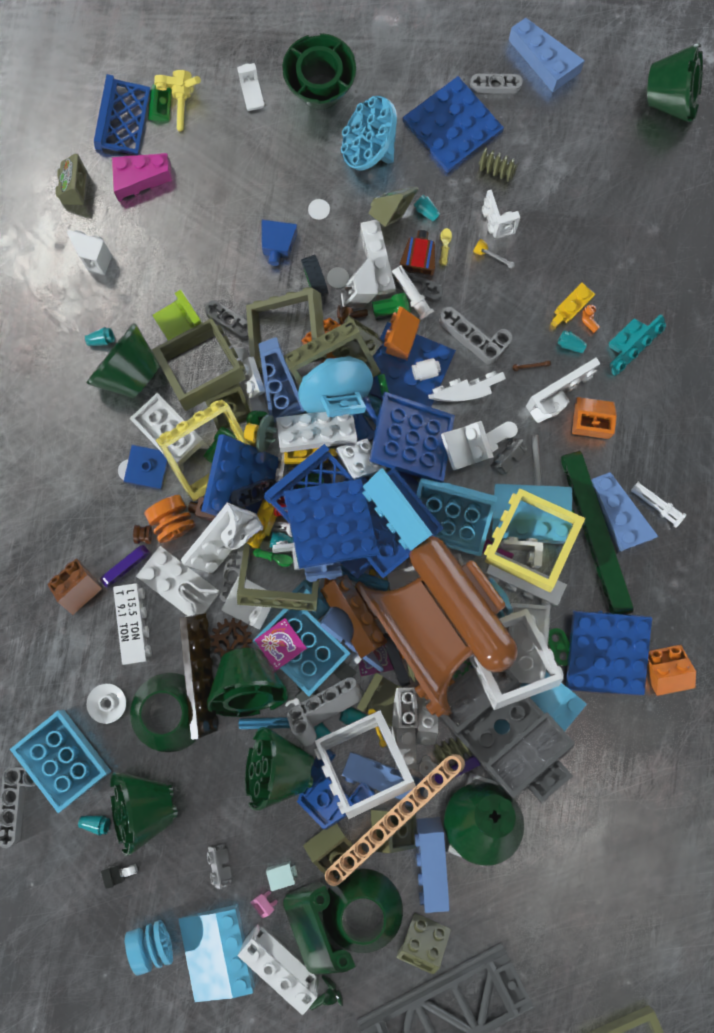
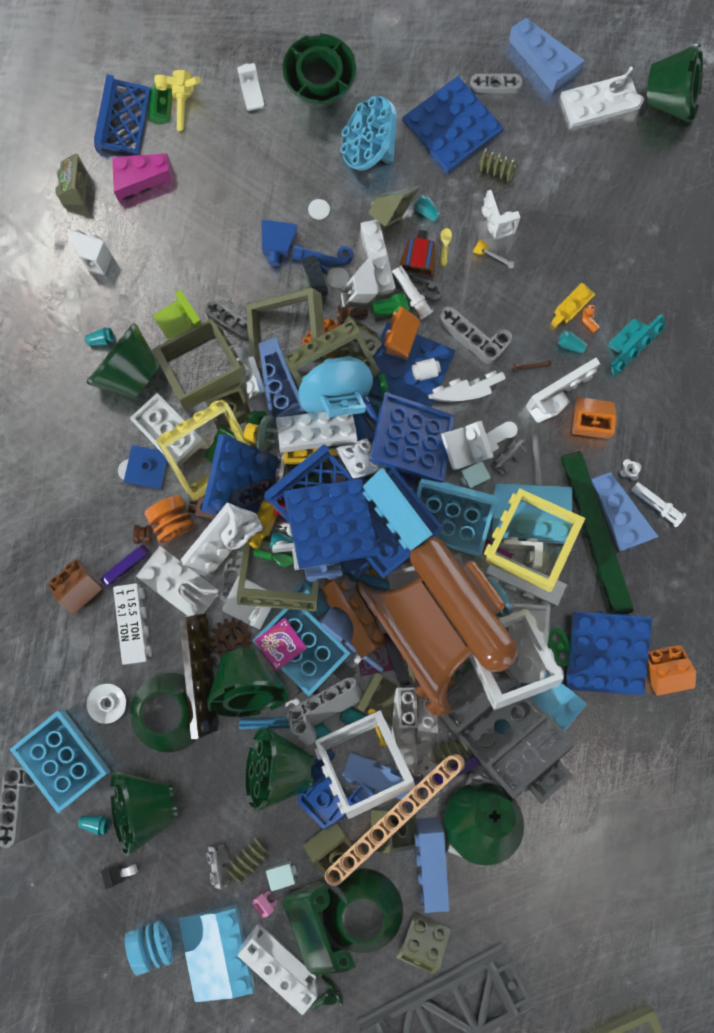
none -> olive piece [226,837,270,884]
none -> blue plant [293,244,353,273]
none -> light aqua brick [459,461,491,489]
none -> white plate [560,66,644,127]
none -> white plate [620,459,642,481]

